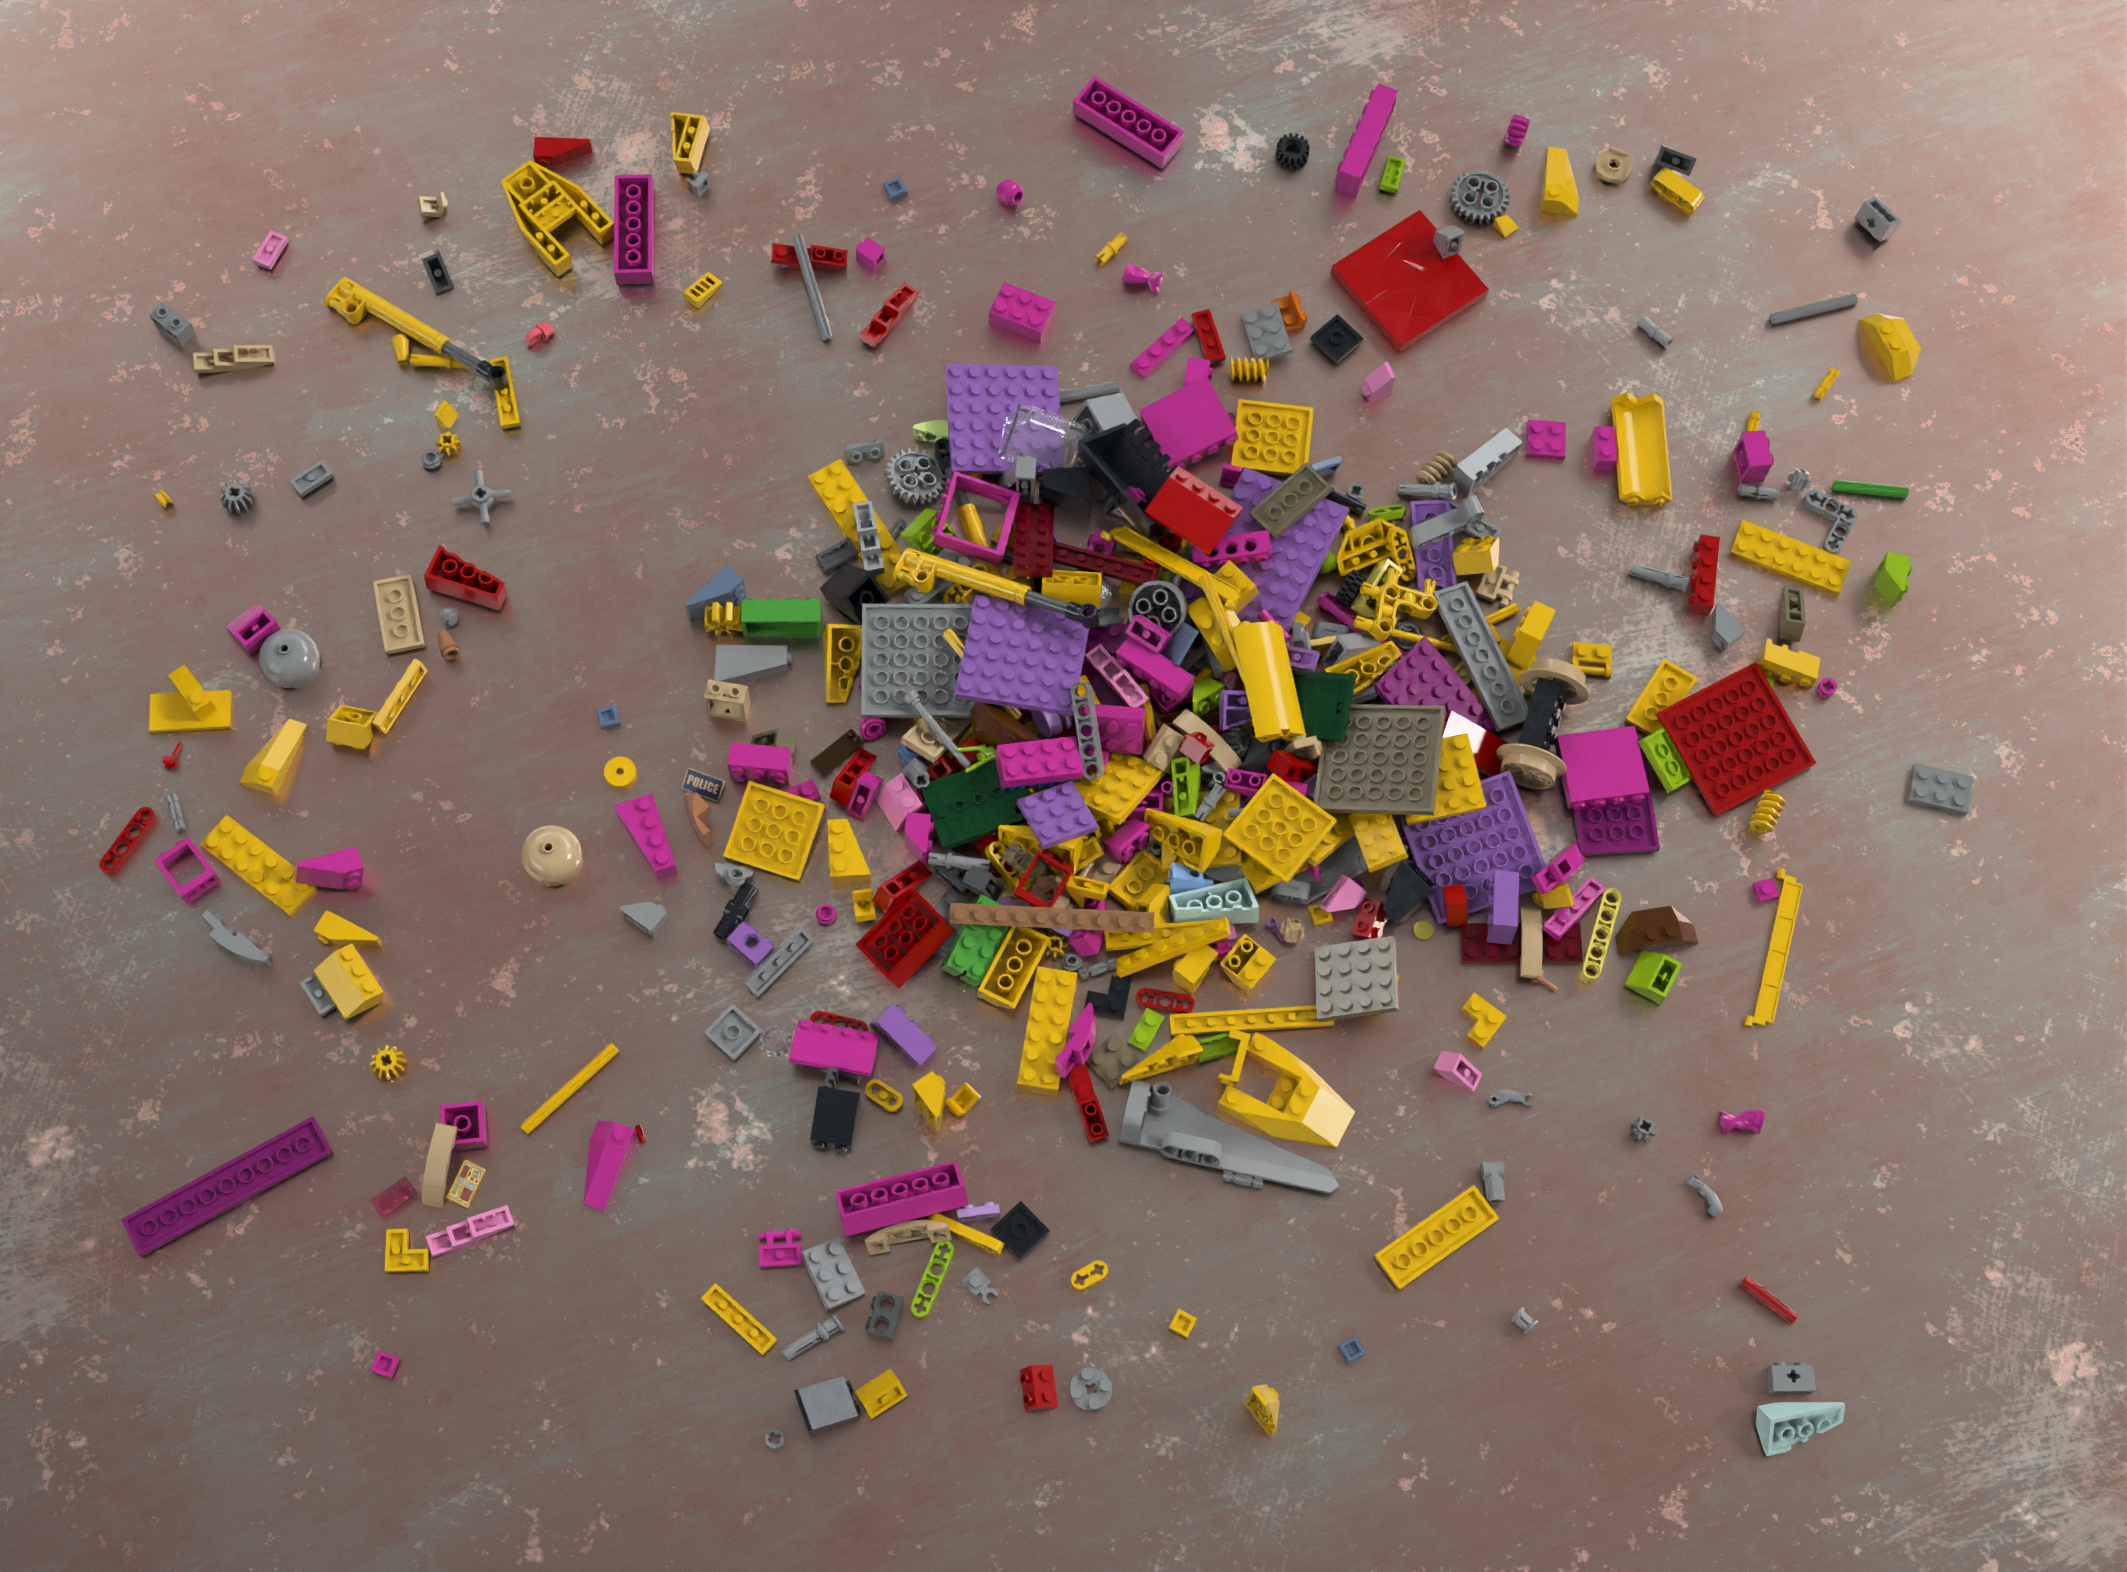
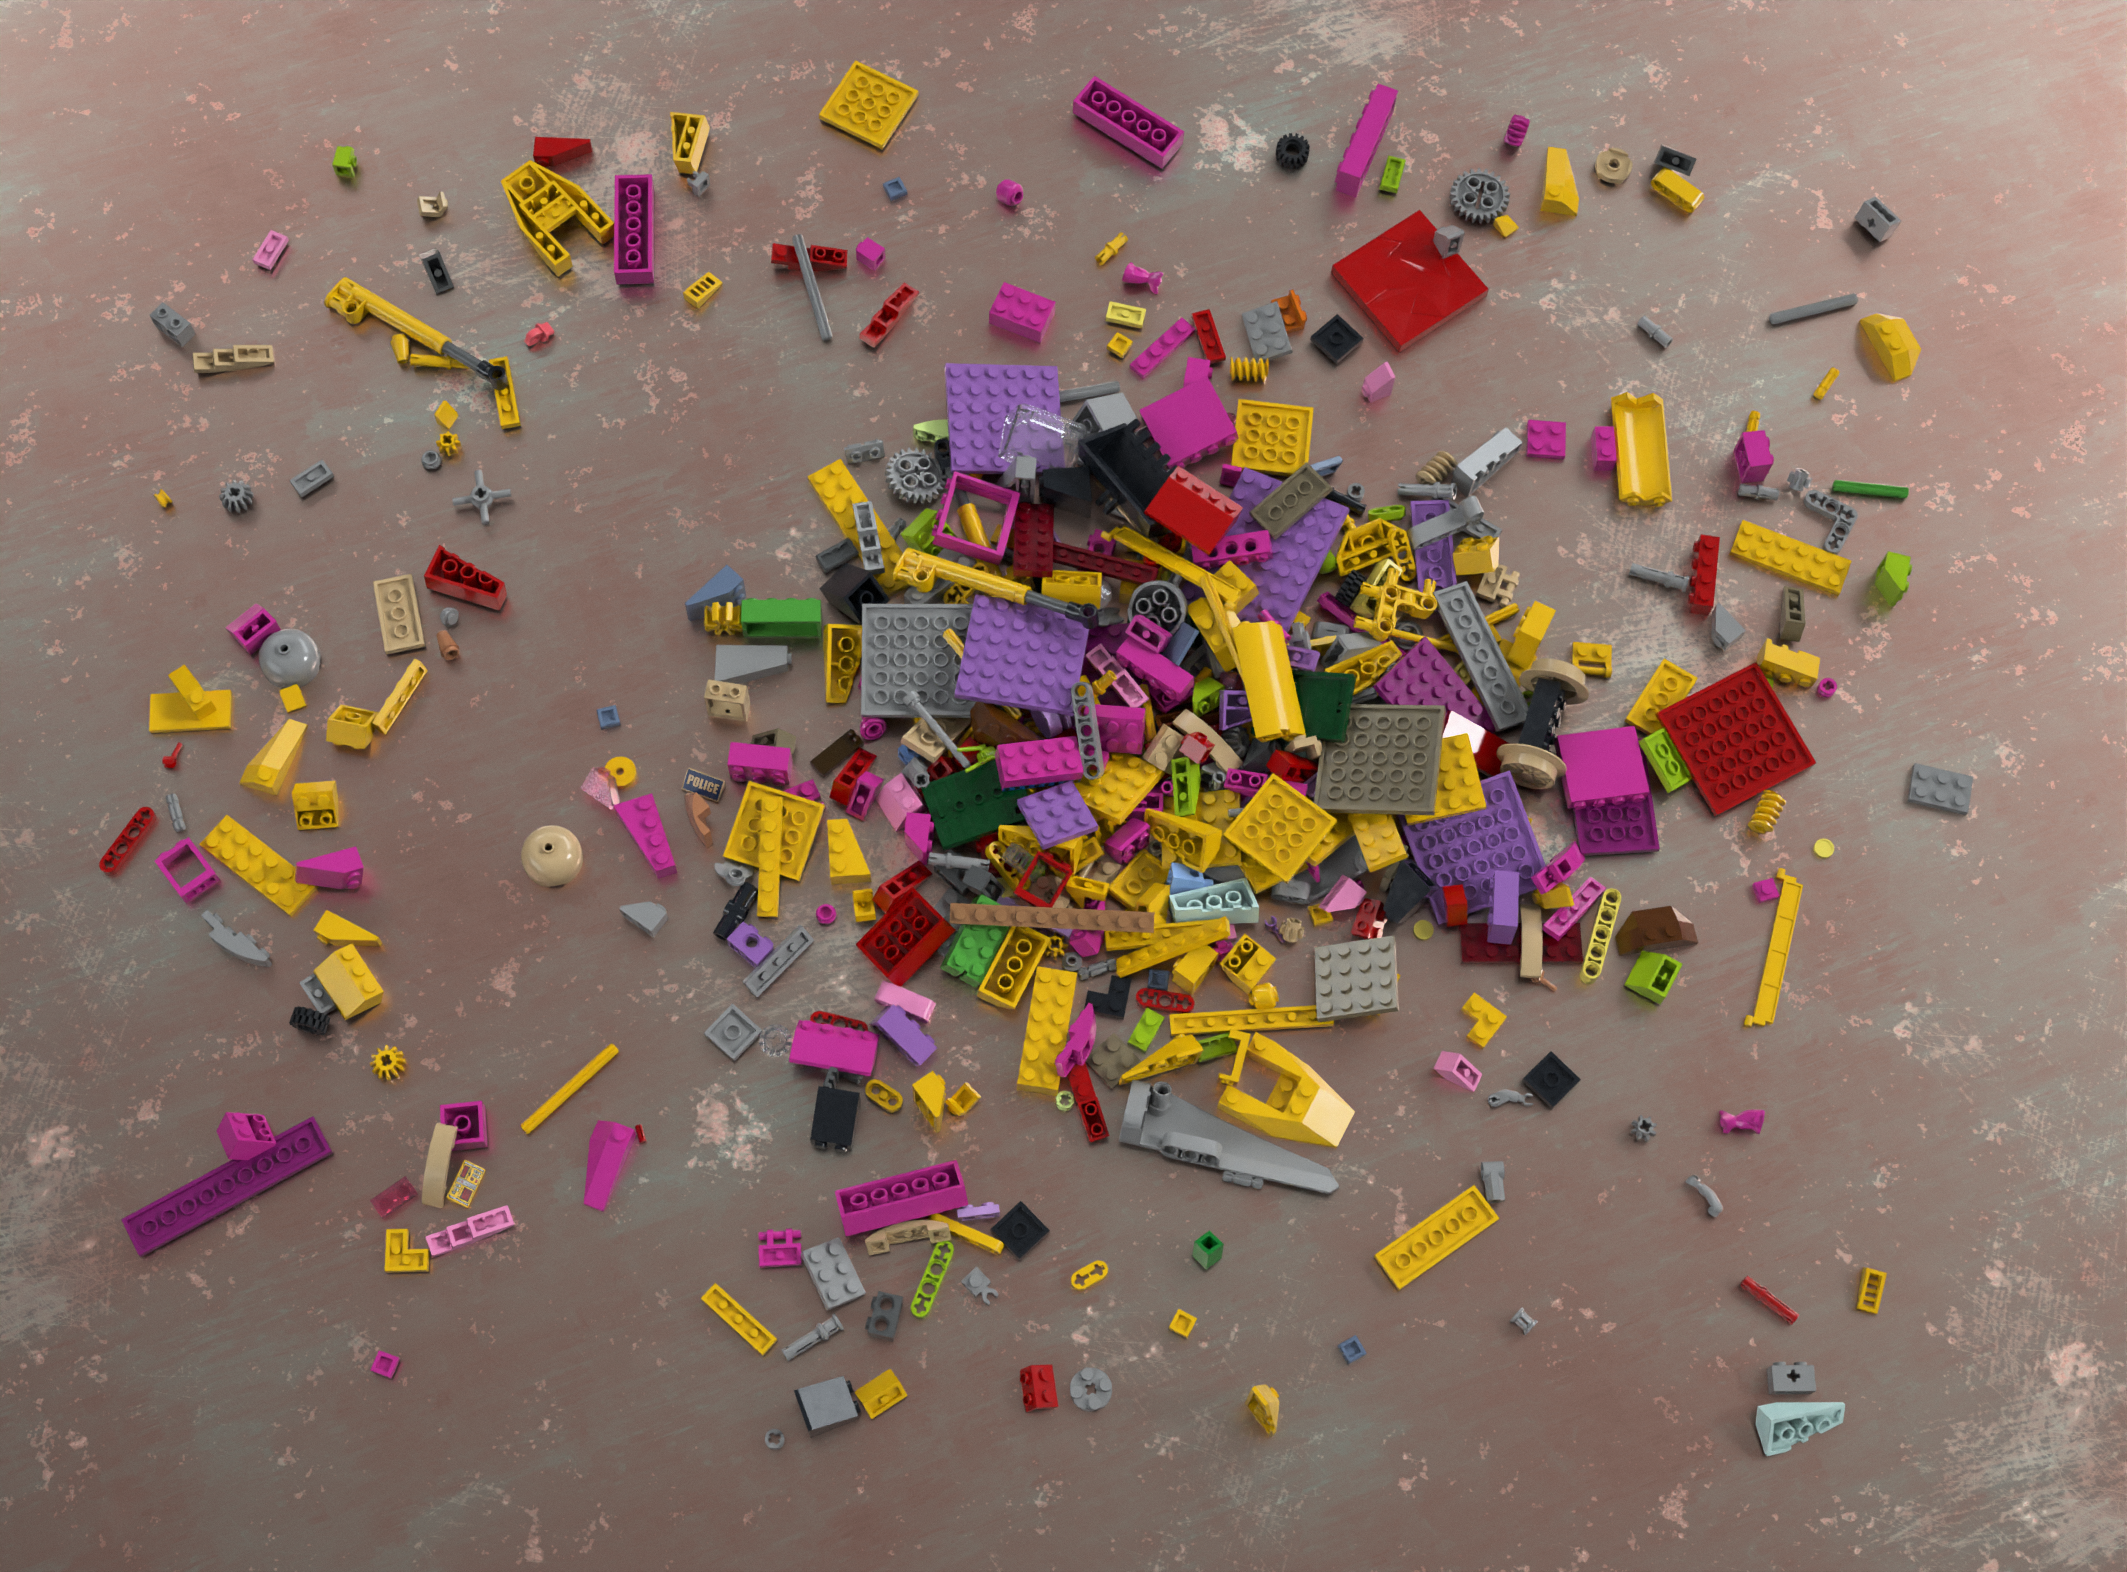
dark pink plate [1125,486,1148,508] -> none
light grey pin [1192,783,1226,822] -> none
none -> dark pink slope [216,1112,276,1160]
none -> yellow slope [279,684,306,713]
none -> black tyre [289,1006,331,1035]
none -> yellow slope [292,781,339,830]
none -> lime brick [332,146,357,177]
none -> clear pink slope [580,766,621,810]
none -> yellow plate [757,796,783,917]
none -> yellow plate [819,60,919,150]
none -> bright pink beam [874,981,936,1023]
none -> yellowish green bush [1056,1091,1074,1111]
none -> yellow pin [1081,670,1117,700]
none -> light yellow plate [1105,301,1146,329]
none -> yellow plate [1107,332,1133,358]
none -> sand blue tile [1147,969,1170,991]
none -> green brick [1192,1230,1224,1269]
none -> yellow head [1248,983,1279,1010]
none -> black plate [1522,1051,1581,1109]
none -> light yellow piece [1813,838,1834,859]
none -> yellow slope [1856,1267,1887,1314]

